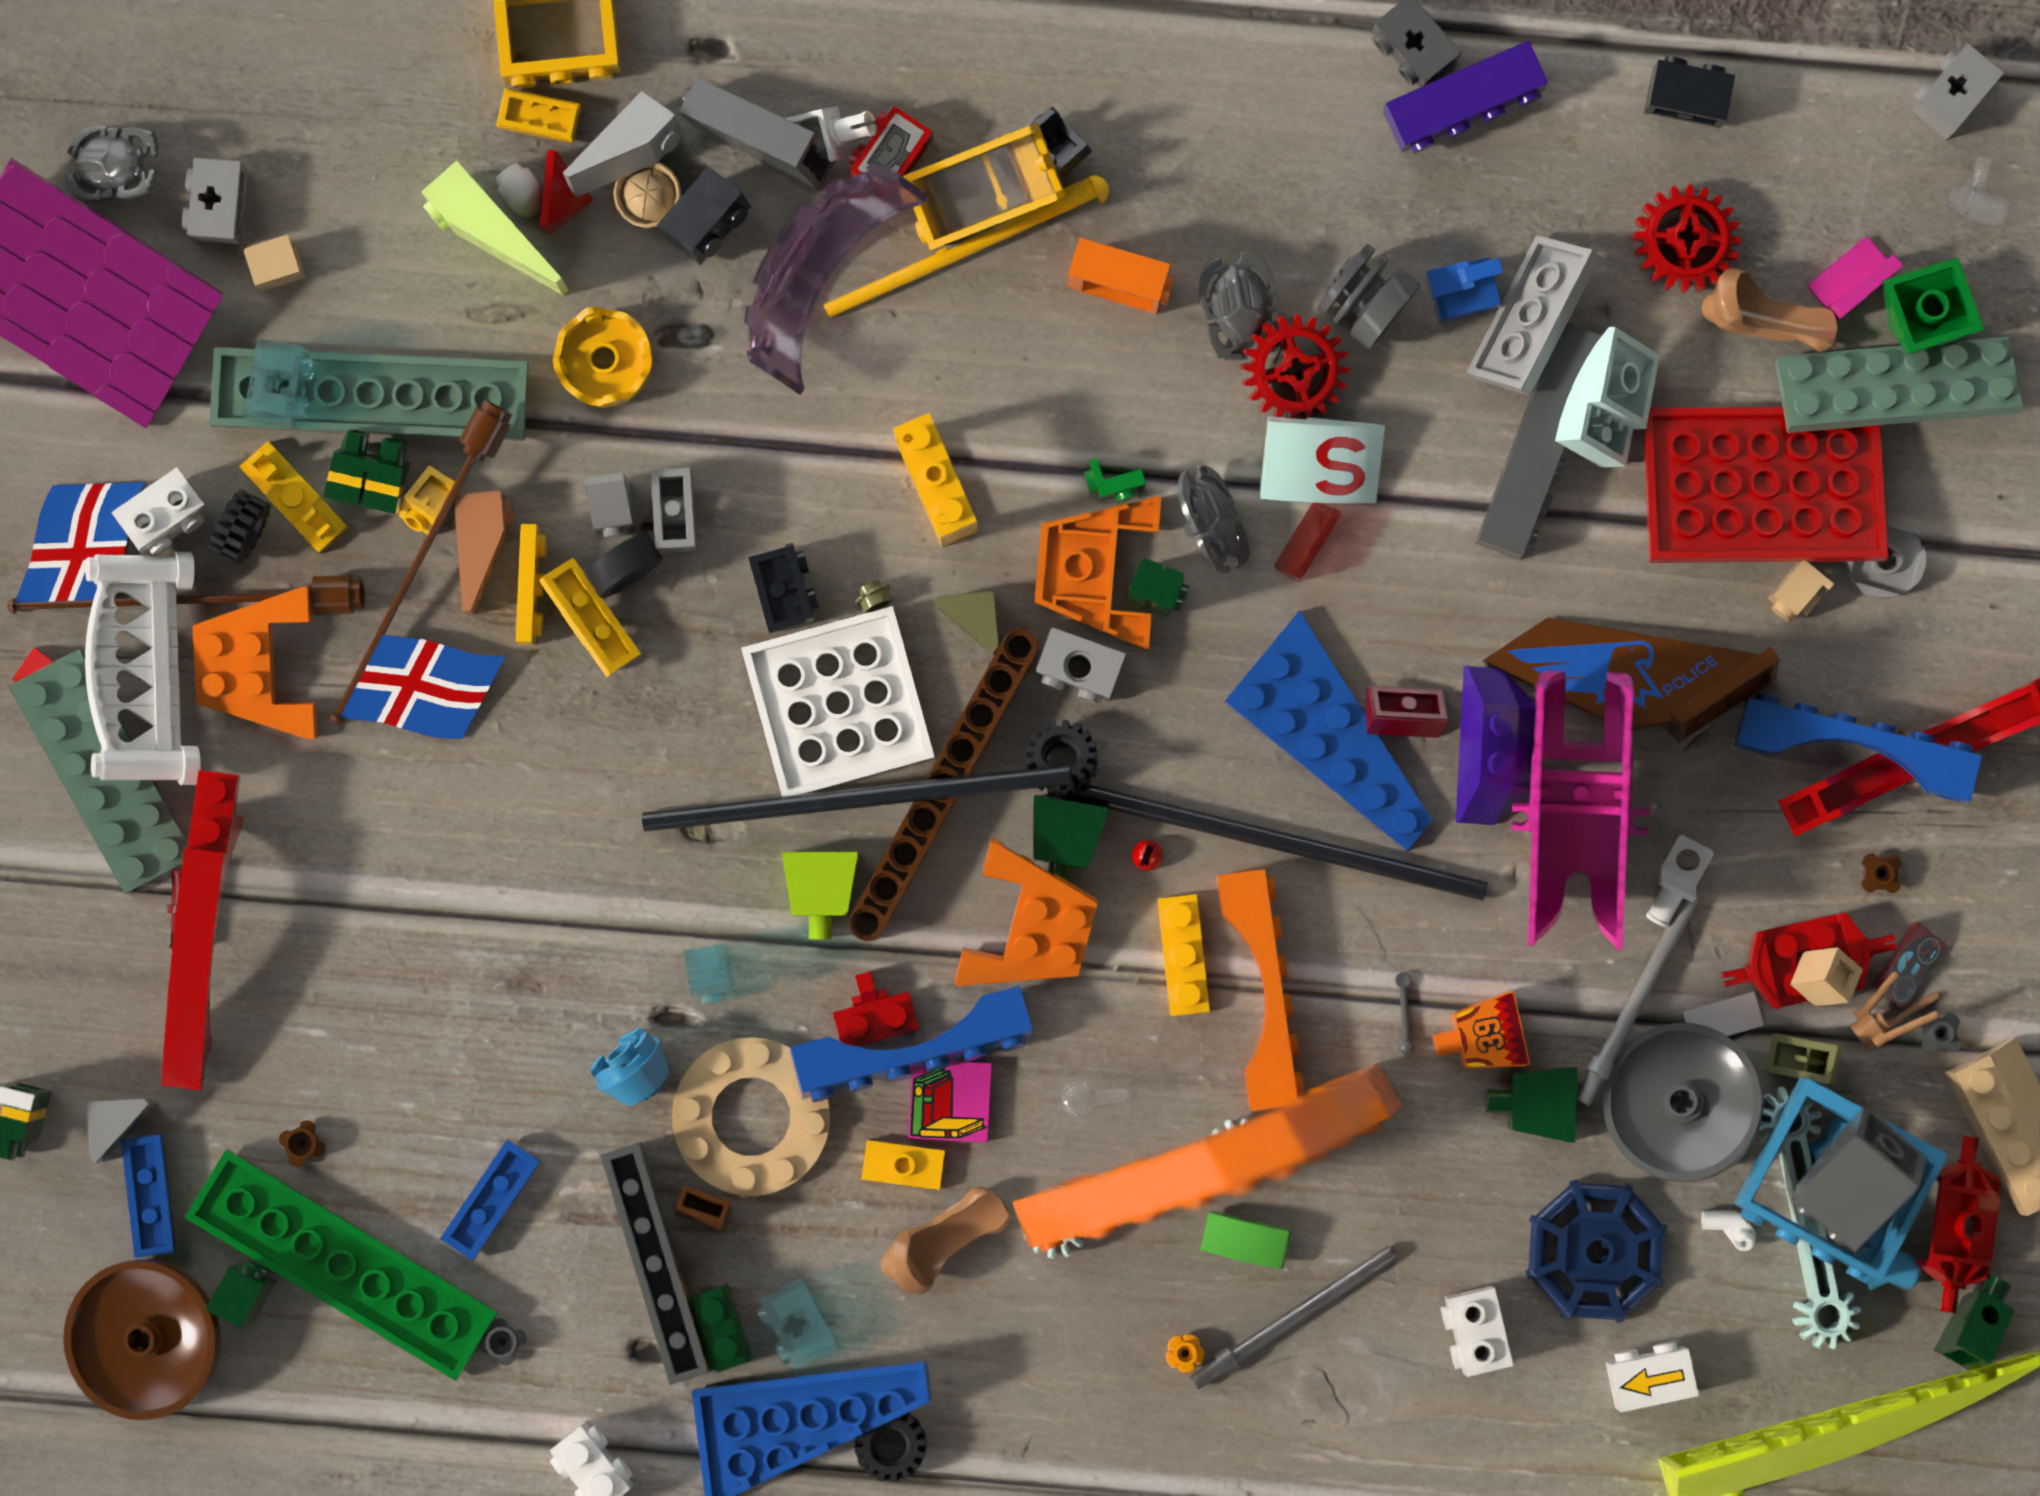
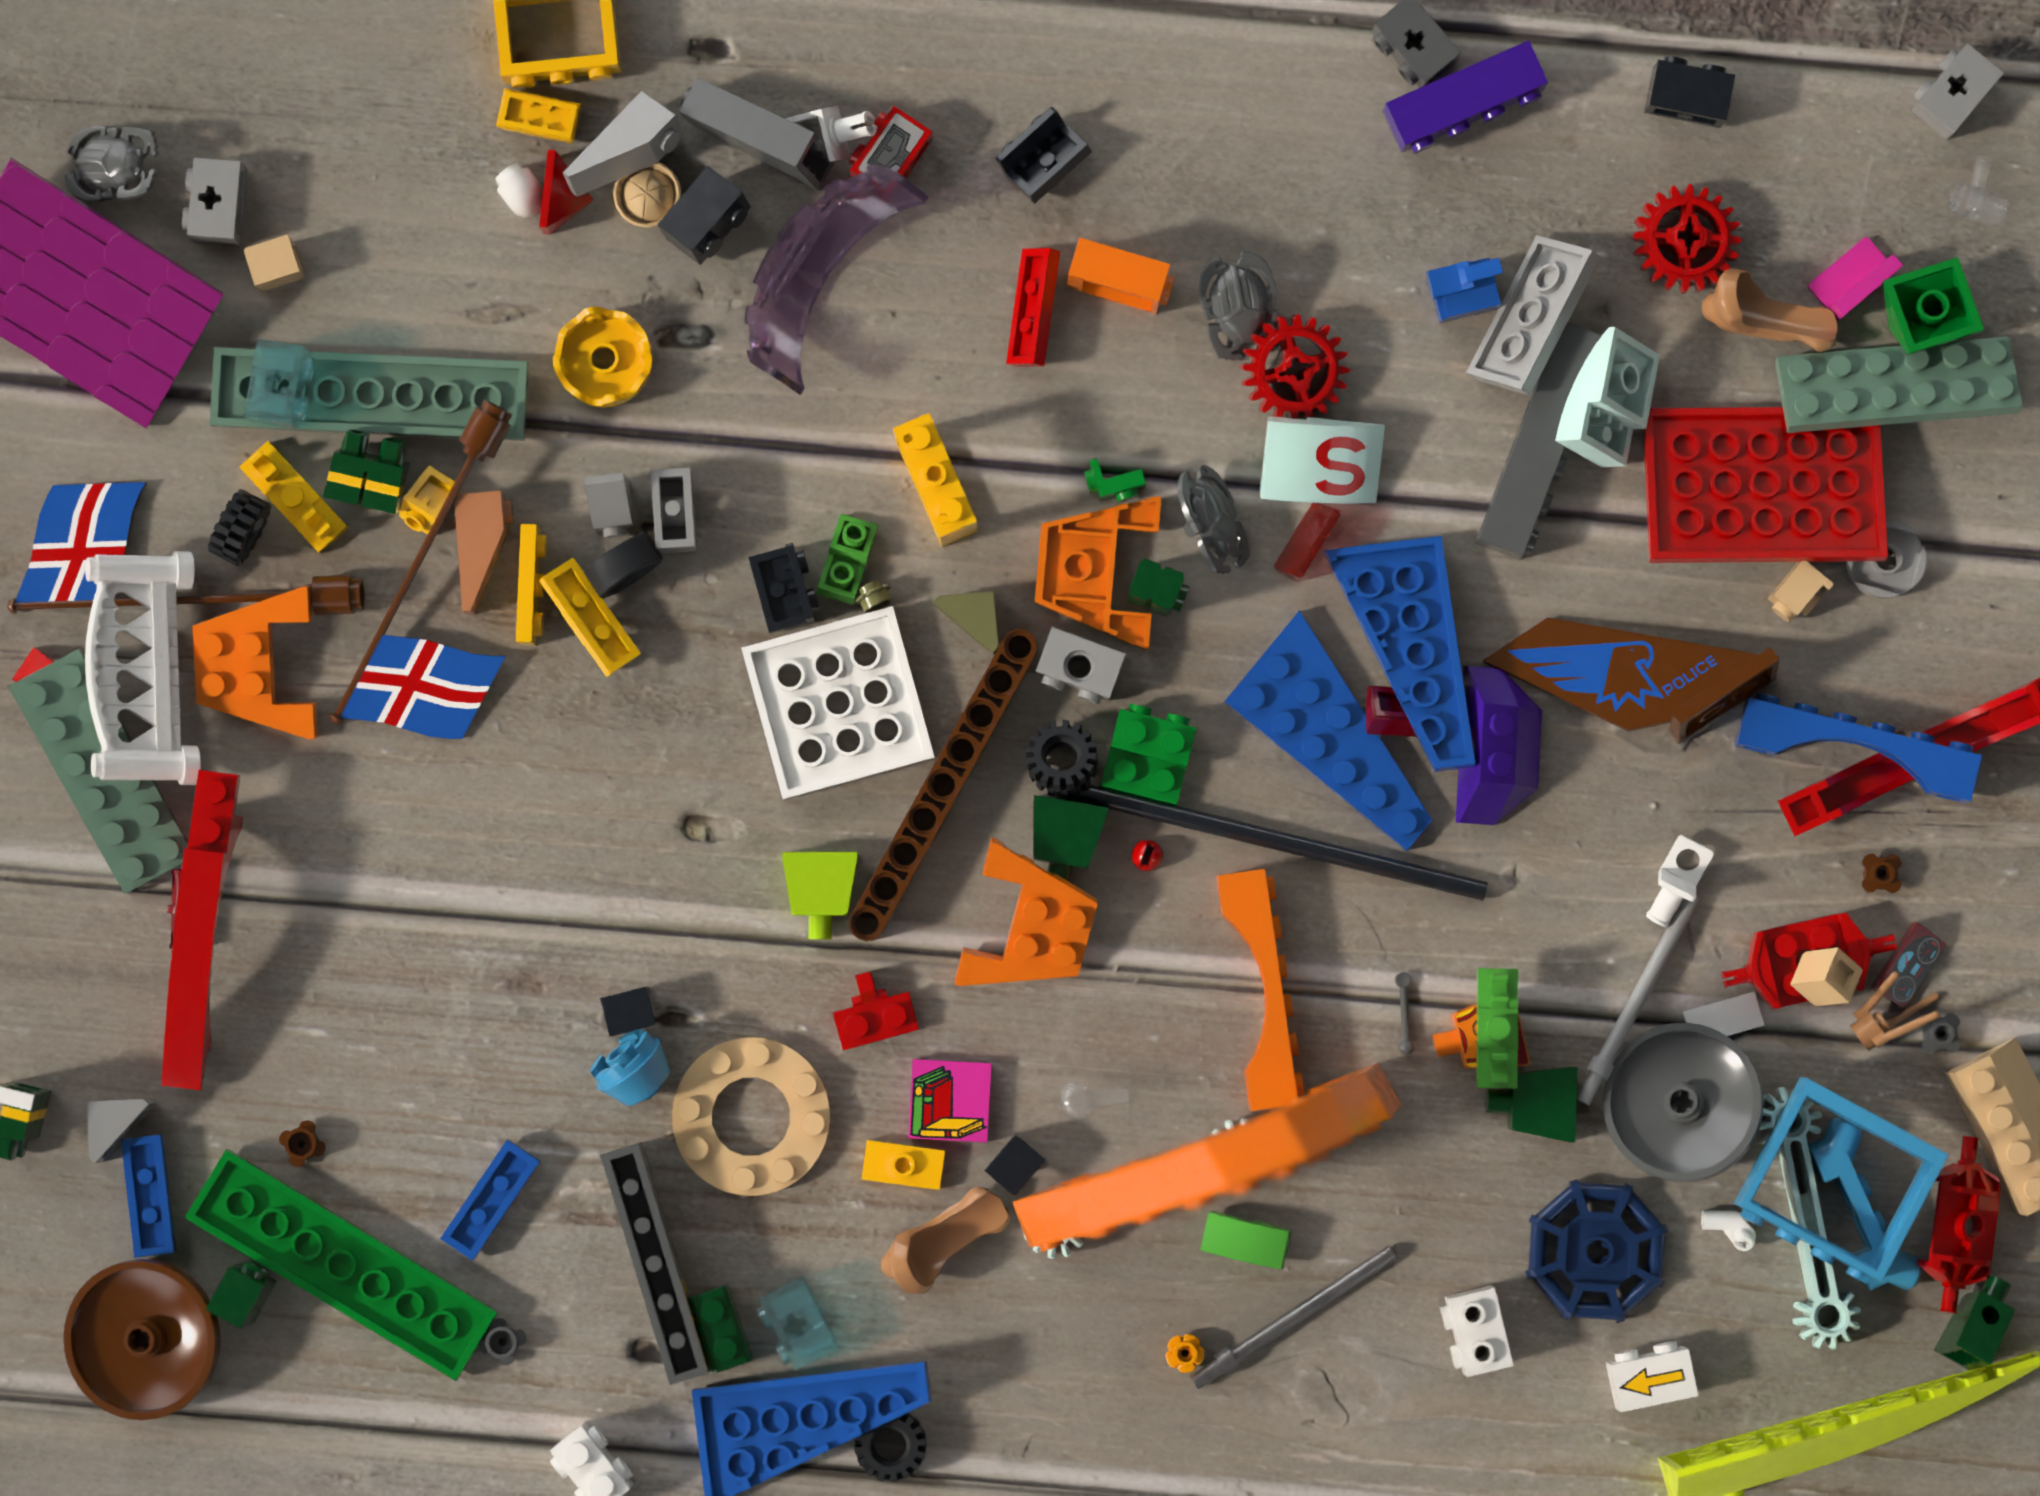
white brick [111,467,209,556] -> none
yellowish green slope [421,161,569,296] -> none
black piece [642,765,1072,832] -> none
reddish brown piece [675,1186,731,1231] -> none
clear light blue brick [683,944,735,1004] -> none
blue arch [790,986,1033,1102] -> none
yellow bar [823,175,1110,318] -> none
clear door [901,122,1066,250] -> none
yellow plate [1157,894,1210,1016] -> none
dark grey wheel [1317,244,1420,350] -> none
dark pink animal [1511,670,1650,950] -> none
olive slope [1765,1033,1842,1086] -> none
dark grey slope [1793,1105,1926,1252] -> none
none -> black panel [600,986,656,1037]
none -> bright green slope [816,514,878,605]
none -> black panel [984,1134,1045,1195]
none -> red plate [1006,248,1061,367]
none -> green plate [1100,704,1196,805]
none -> blue wing [1324,536,1475,772]
none -> bright green plate [1476,968,1518,1088]

